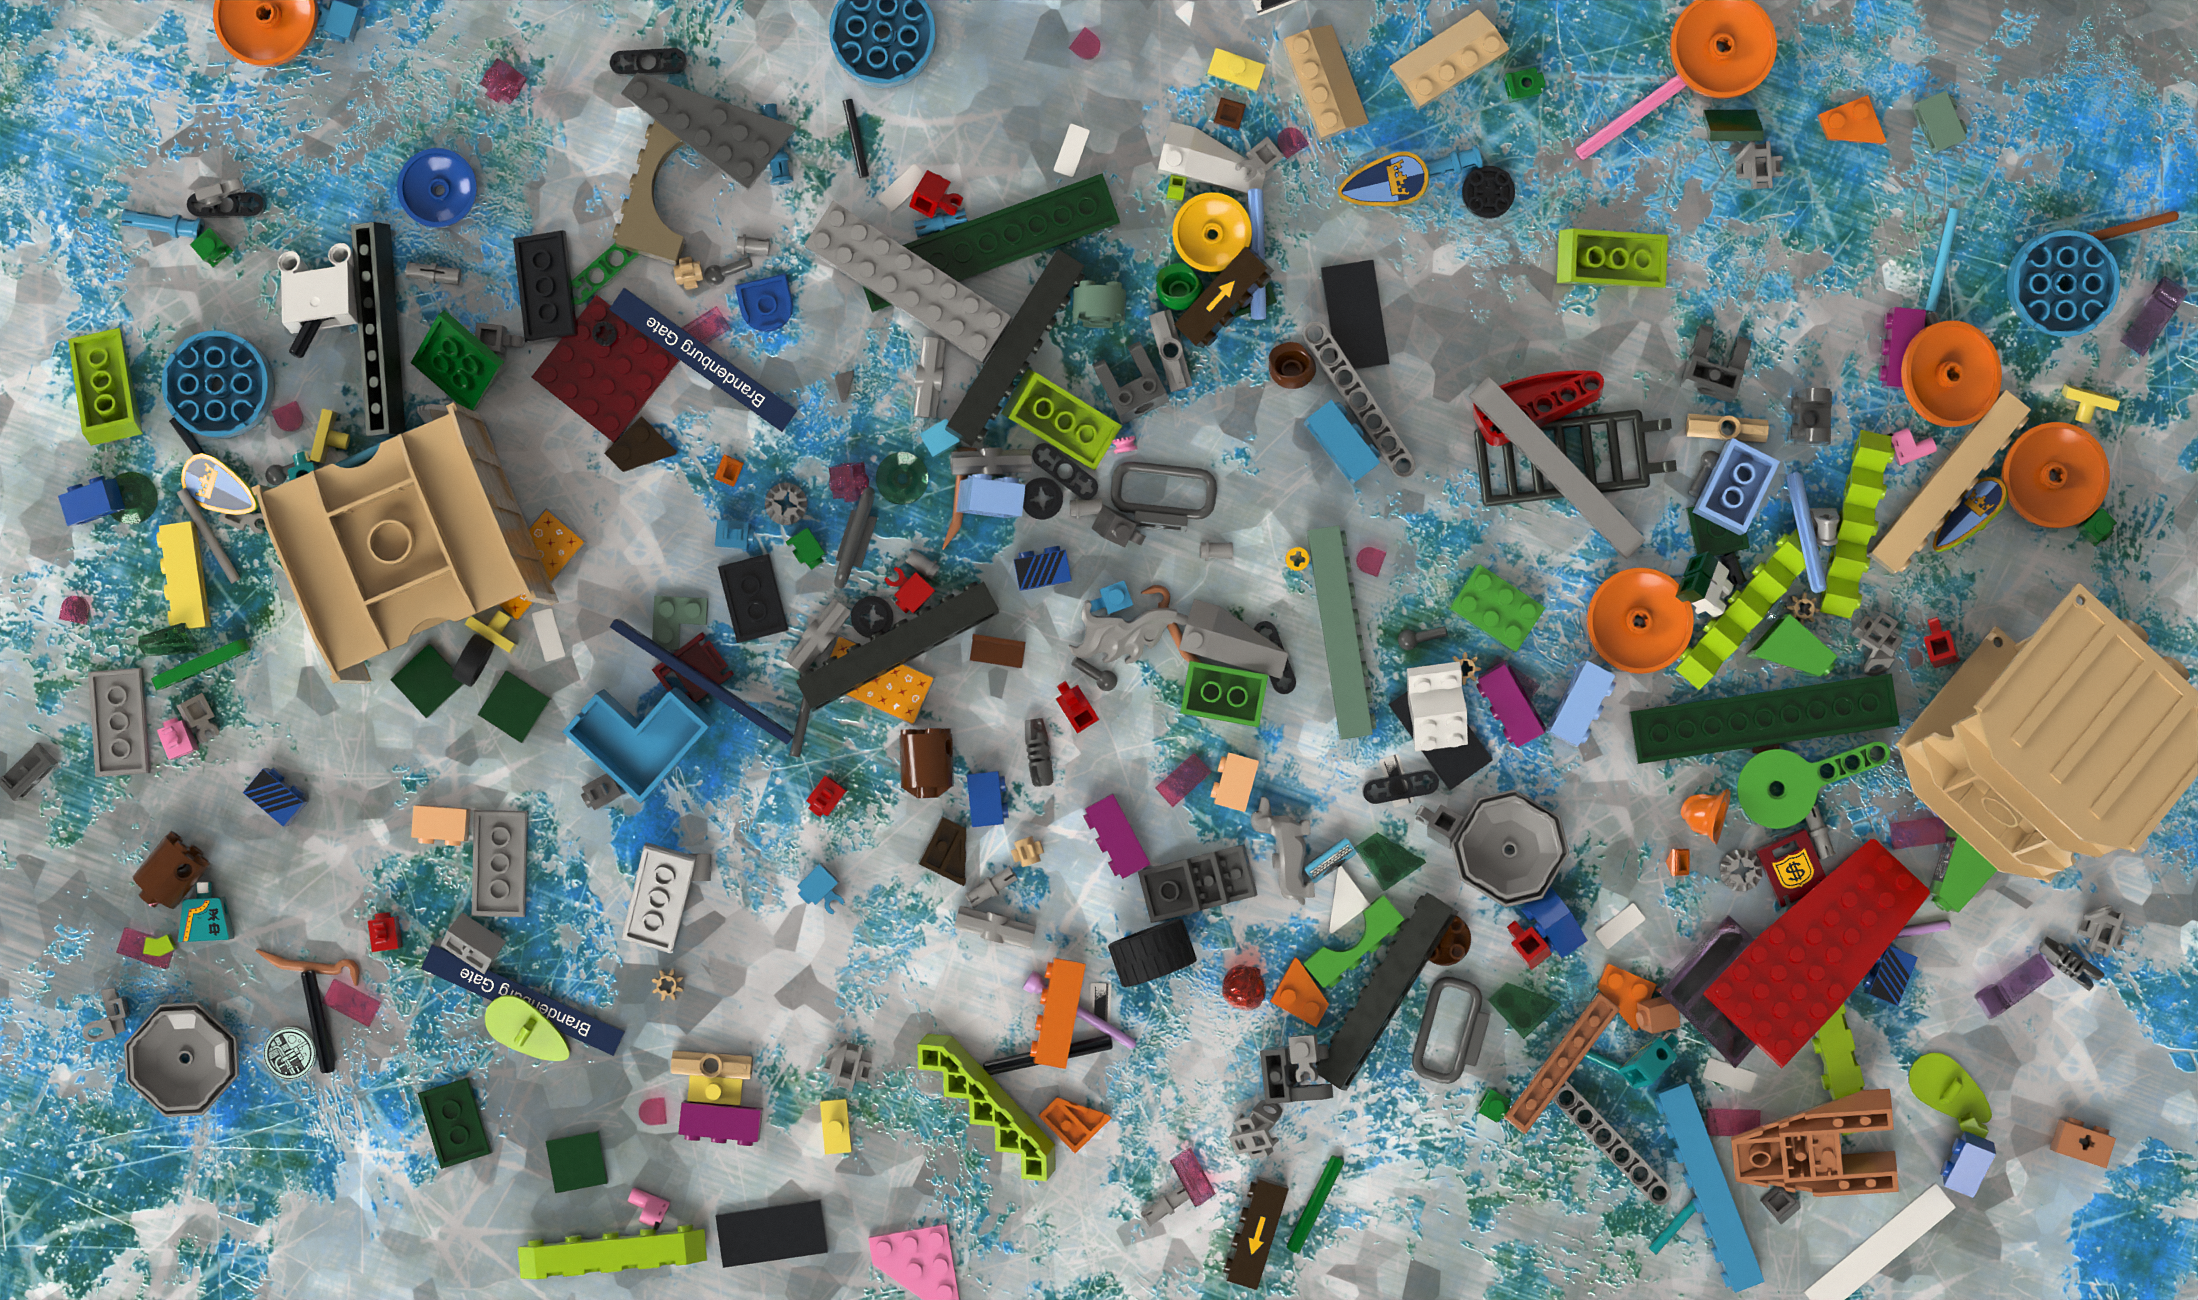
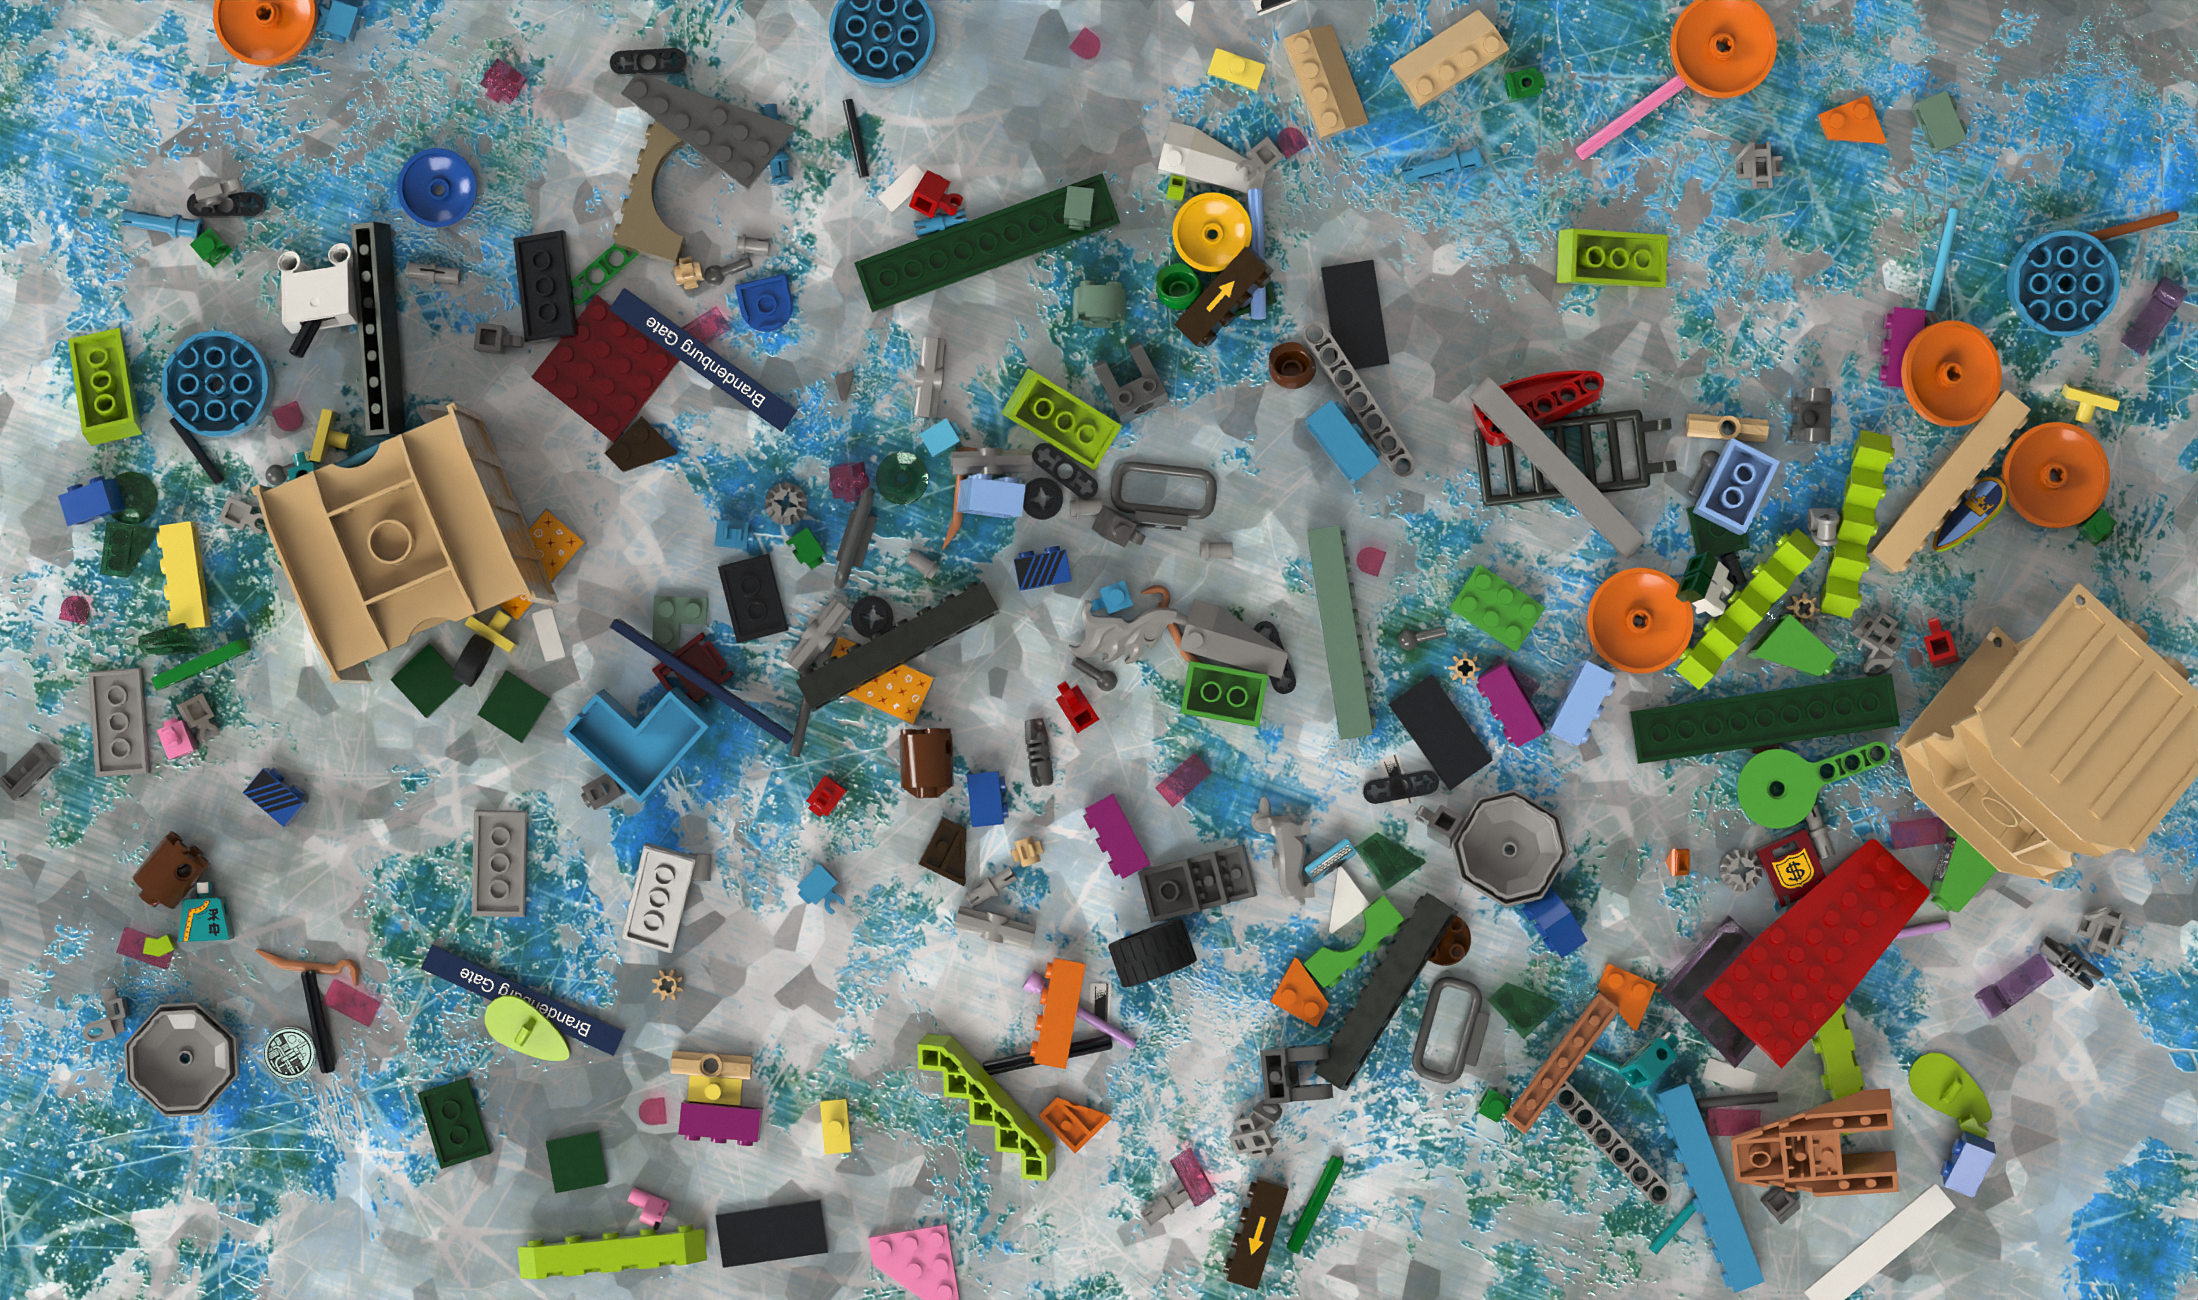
light grey bar [177,488,241,584] -> none
shield [181,453,258,515] -> none
red brick [368,912,403,952] -> none
green plate [410,310,505,411] -> none
light nougat brick [411,805,471,846] -> none
light grey hinge [440,913,506,974] -> none
black bush [592,321,617,346] -> none
orange slope [714,454,744,487] -> none
light grey brick [804,201,1012,364] -> none
light grey piece [822,1039,872,1092] -> none
red brick [884,567,936,614] -> none
pearl dark grey brick [945,249,1085,447] -> none
reddish brown panel [970,634,1026,668] -> none
white sticker [1054,124,1090,177] -> none
bright pink bush [1112,436,1138,454] -> none
light grey piece [1148,310,1193,392] -> none
light nougat brick [1210,752,1259,812] -> none
reddish brown tile [1213,97,1246,131] -> none
clear red hair [1222,965,1266,1011] -> none
yellow bush [1285,547,1309,571] -> none
light grey plate [1288,1034,1320,1082] -> none
shield [1338,152,1429,206] -> none
white bracket [1407,662,1468,752] -> none
black tile [1462,166,1515,219] -> none
red brick [1507,920,1552,971] -> none
white sticker [1595,903,1646,949] -> none
nougat brick [1636,996,1680,1034] -> none
dark grey brick [1680,324,1752,403] -> none
orange piece [1681,788,1731,845] -> none
dark green tile [1703,109,1764,141] -> none
light blue axle [1787,472,1827,593] -> none
brick [1863,945,1918,1006] -> none
bright pink piece [1887,428,1937,466] -> none
nougat brick [2050,1117,2116,1169] -> none
none -> clear green wing [100,522,159,578]
none -> sand green brick [1064,186,1094,231]
none -> dark grey bar [1697,1091,1778,1109]

